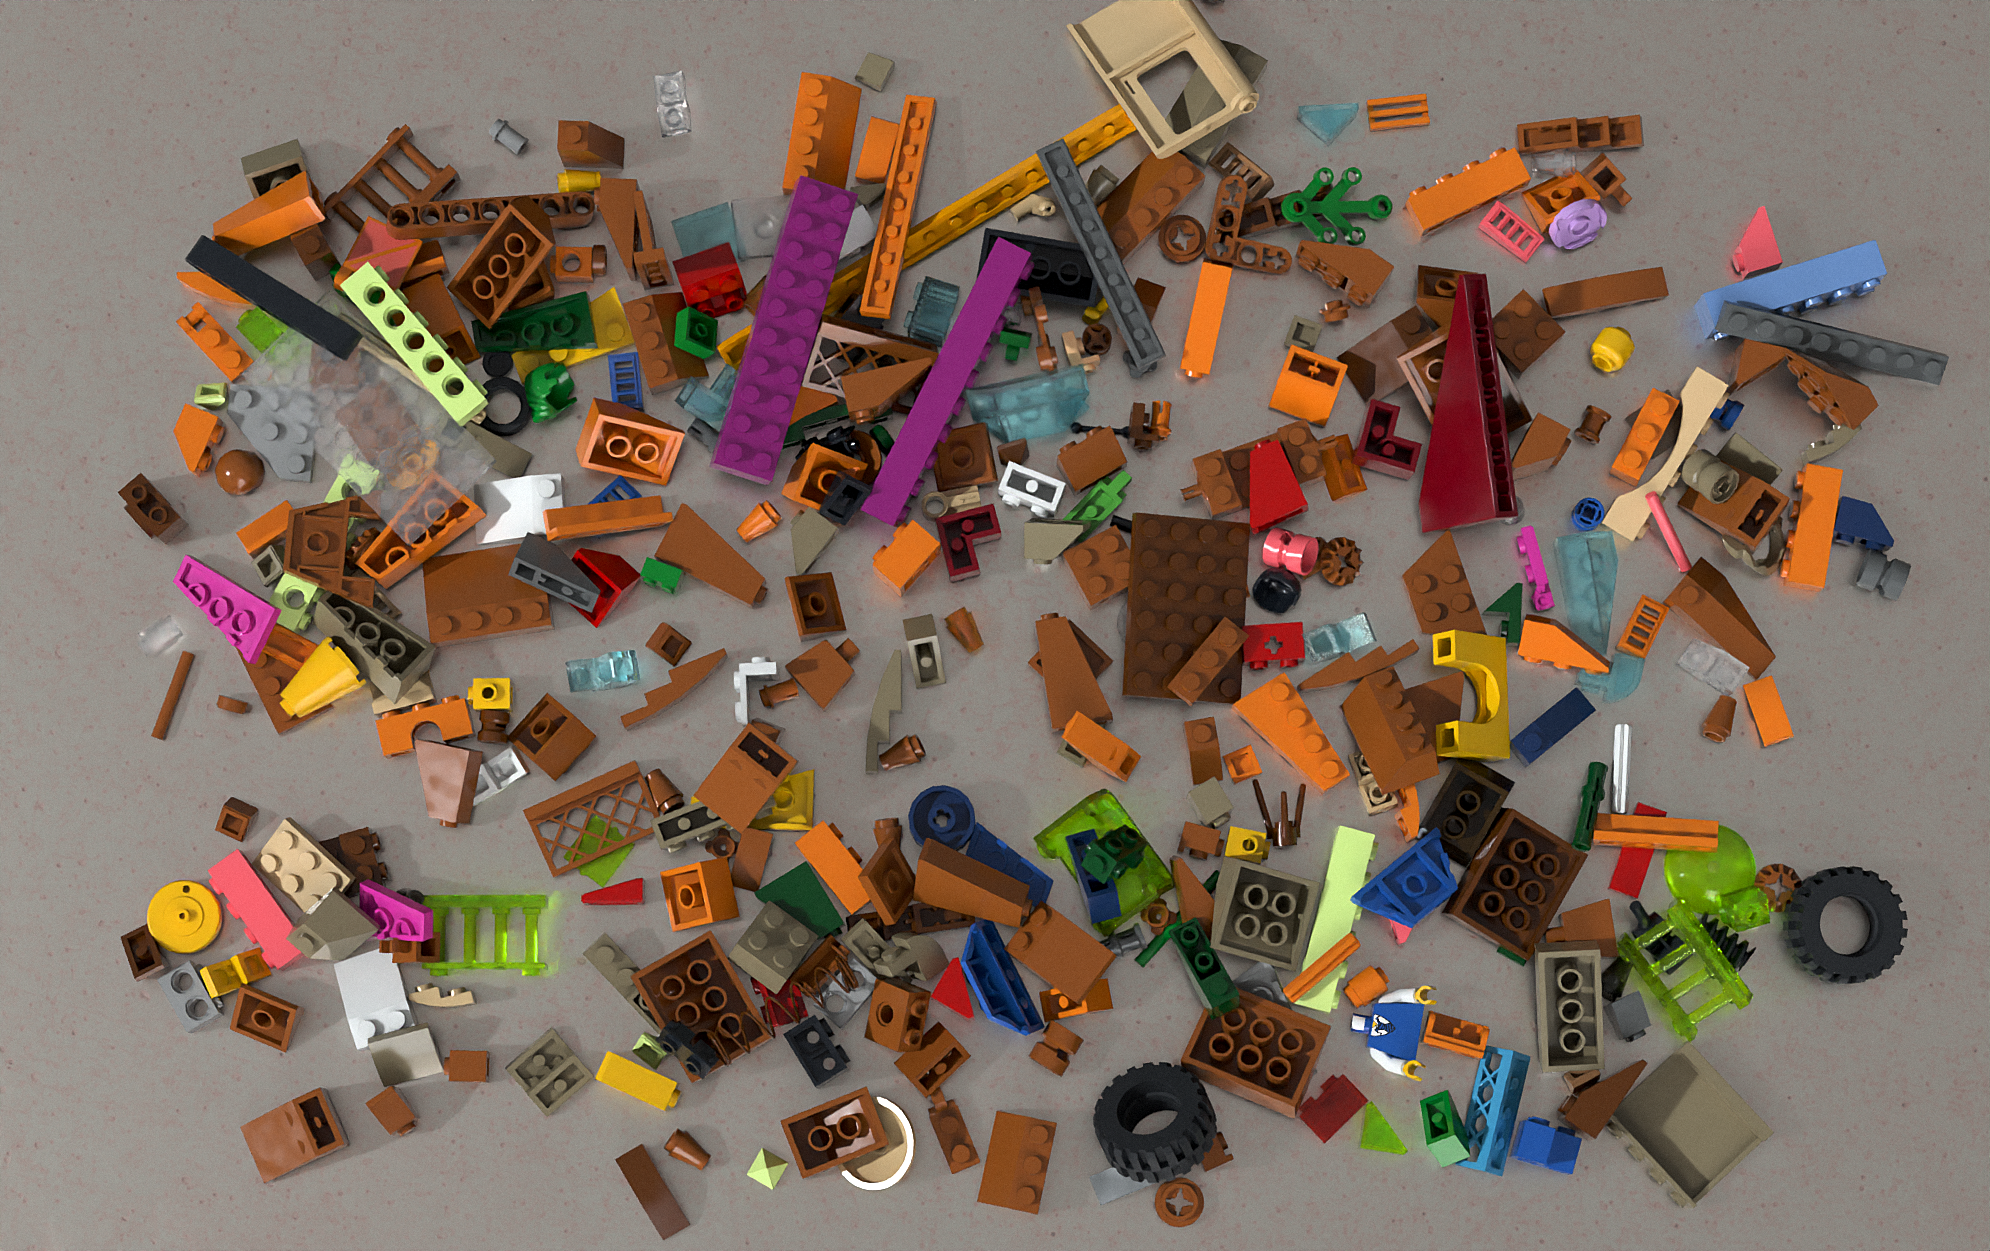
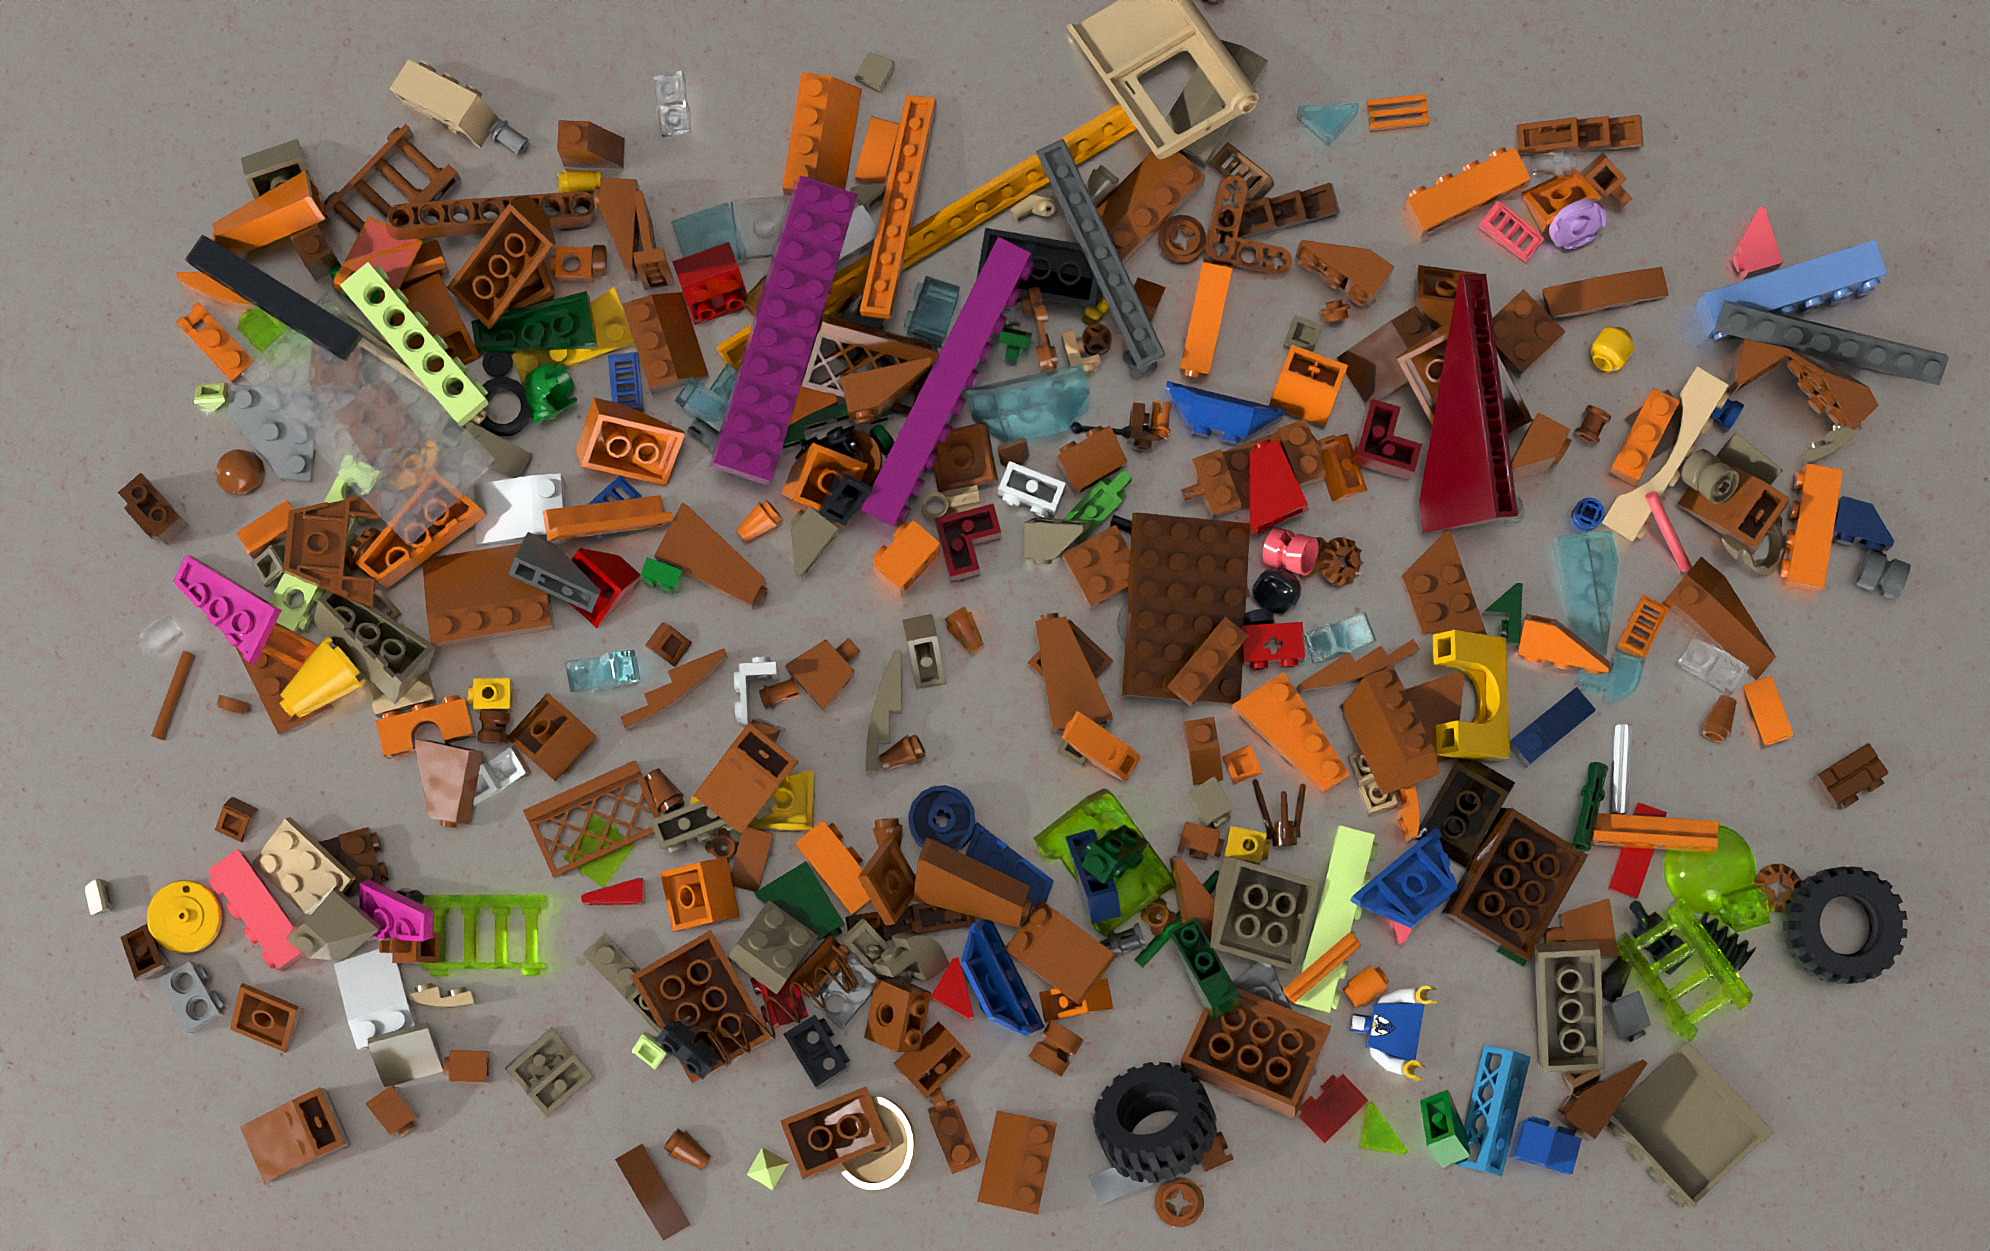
orange slope [173,403,225,477] -> none
yellow slope [200,947,271,999] -> none
yellow slope [595,1051,682,1112] -> none
green piece [674,307,718,359] -> none
dark orange slope [784,572,846,642] -> none
green plant [1281,167,1392,246] -> none
orange hinge [1420,1010,1490,1060] -> none
dark pink hinge [1516,525,1555,612] -> none
none -> slope [85,879,114,915]
none -> tan wedge [389,59,499,148]
none -> blue wedge [1165,381,1285,444]
none -> black tile [1244,609,1275,625]
none -> reddish brown brick [1813,743,1889,809]

